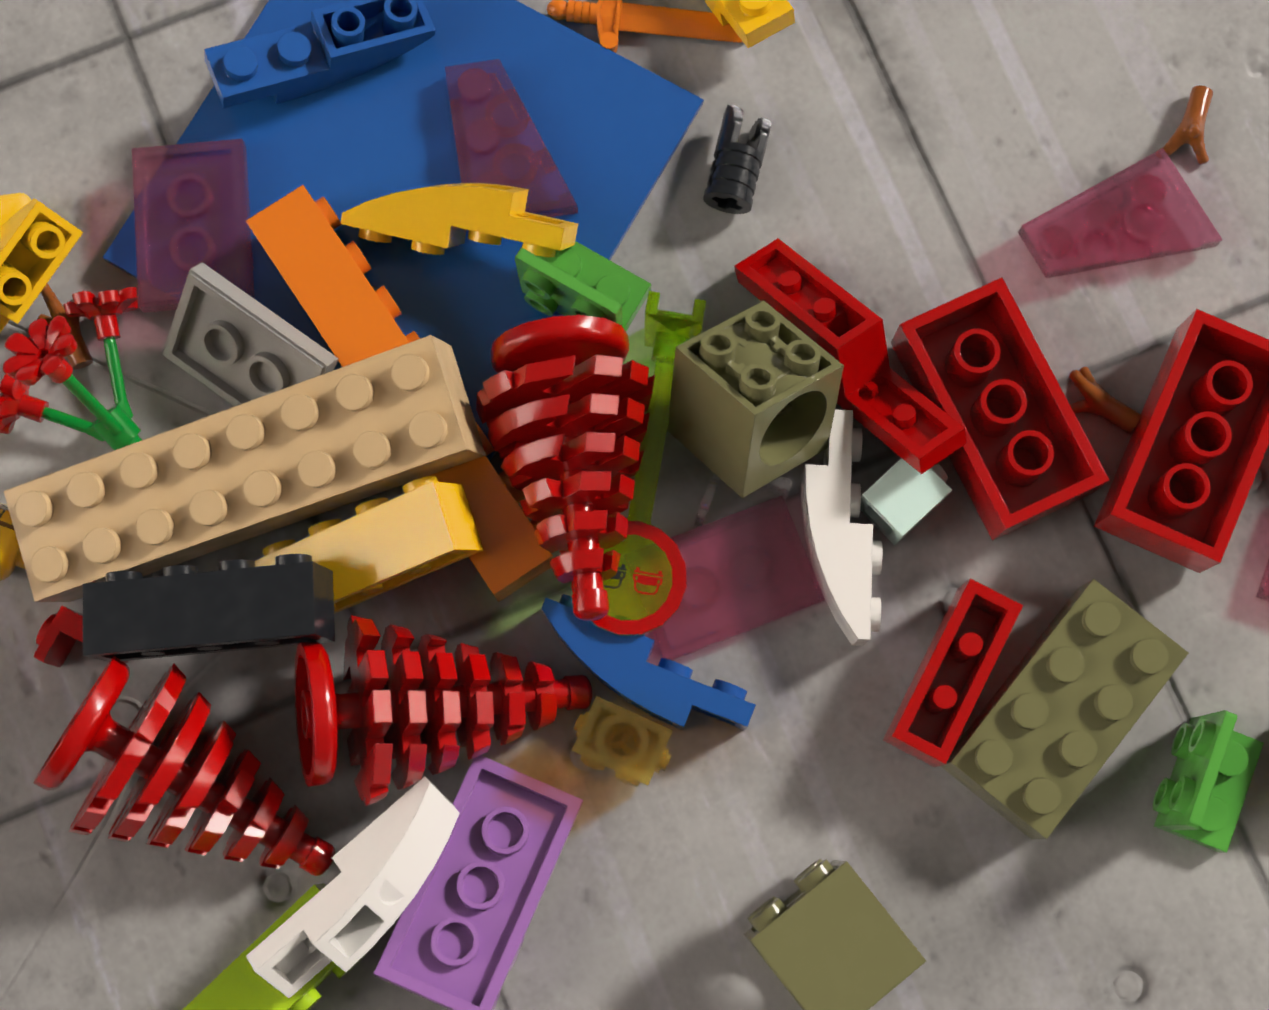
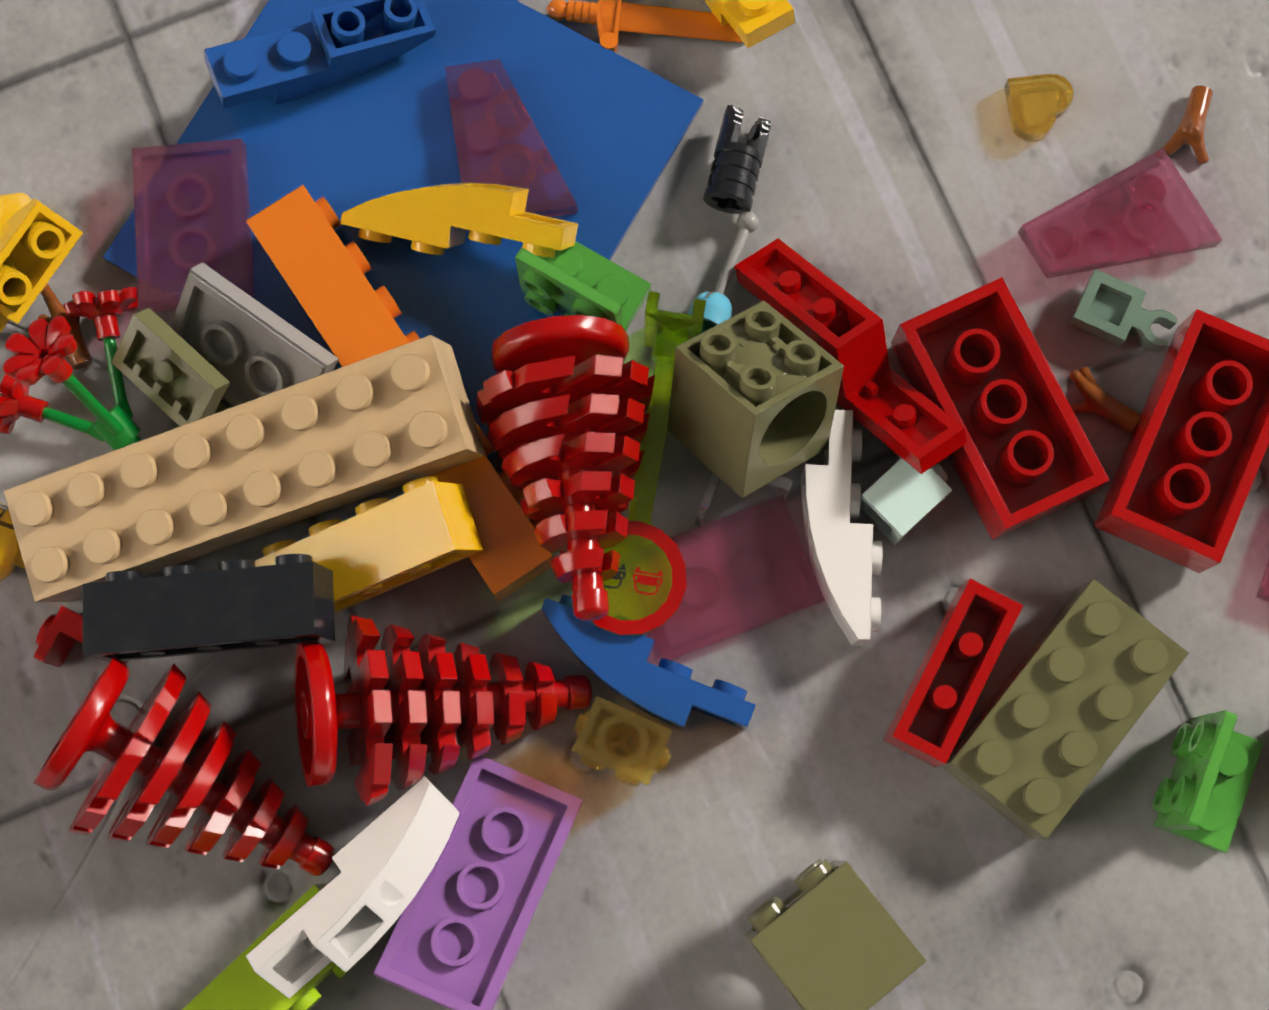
none -> olive bracket [111,308,230,426]
none -> hinge [685,211,759,334]
none -> clear yellow tile [1004,74,1073,142]
none -> sand green plate [1068,269,1178,352]

